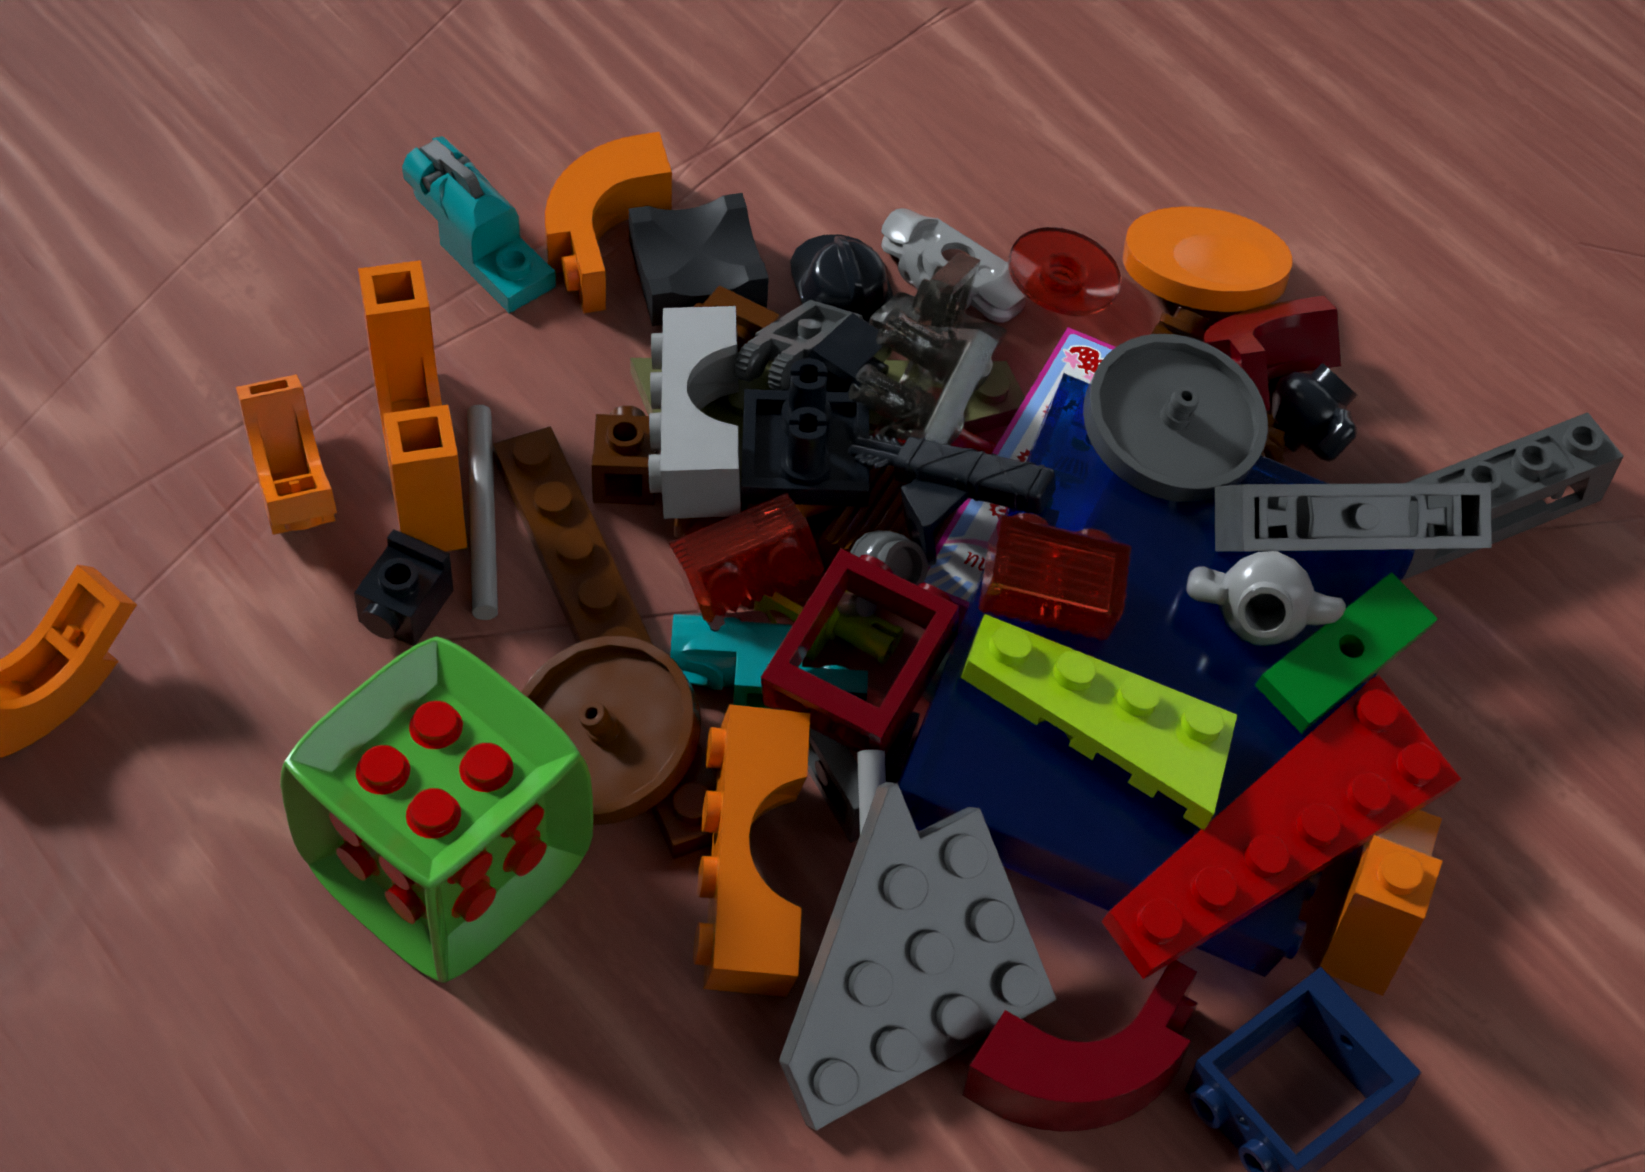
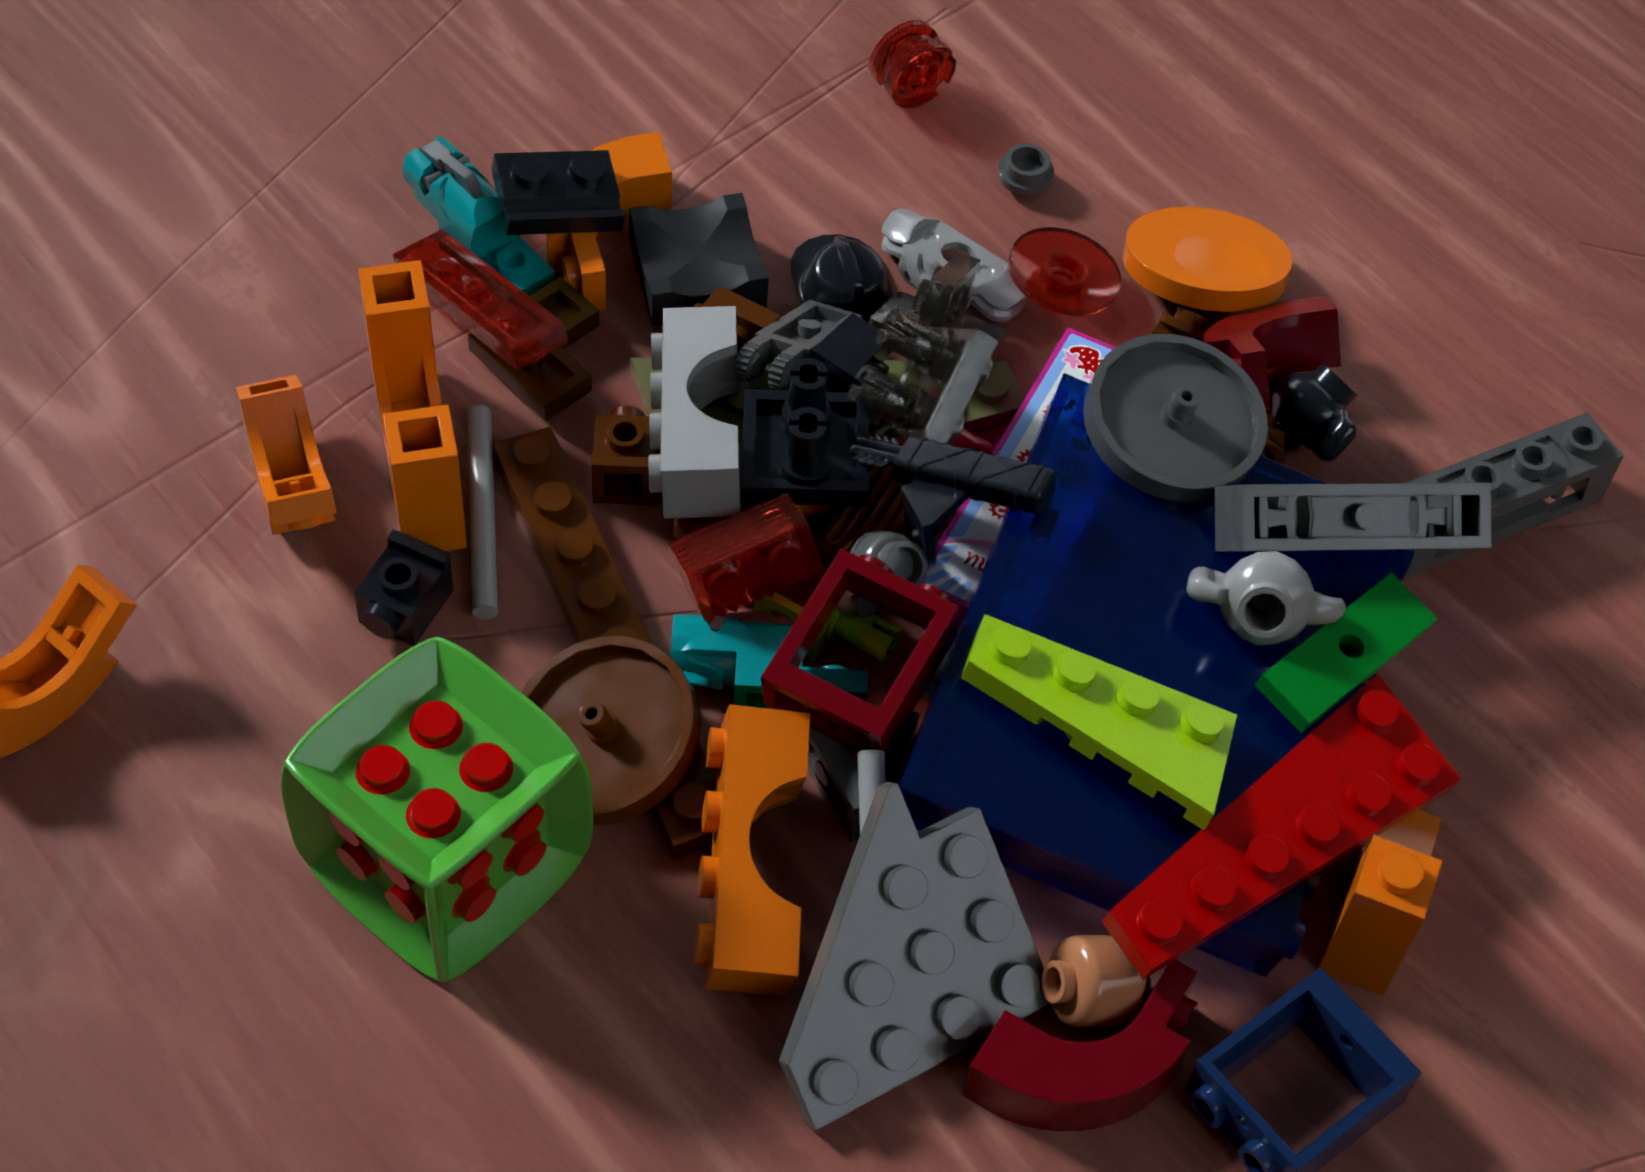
clear red brick [978,513,1132,641] -> none
none -> clear red plate [392,229,568,370]
none -> dark brown plate [468,276,599,421]
none -> black plate [491,150,626,235]
none -> clear red wheel [869,20,957,108]
none -> dark grey plate [998,143,1054,195]
none -> nougat head [1041,935,1151,1028]

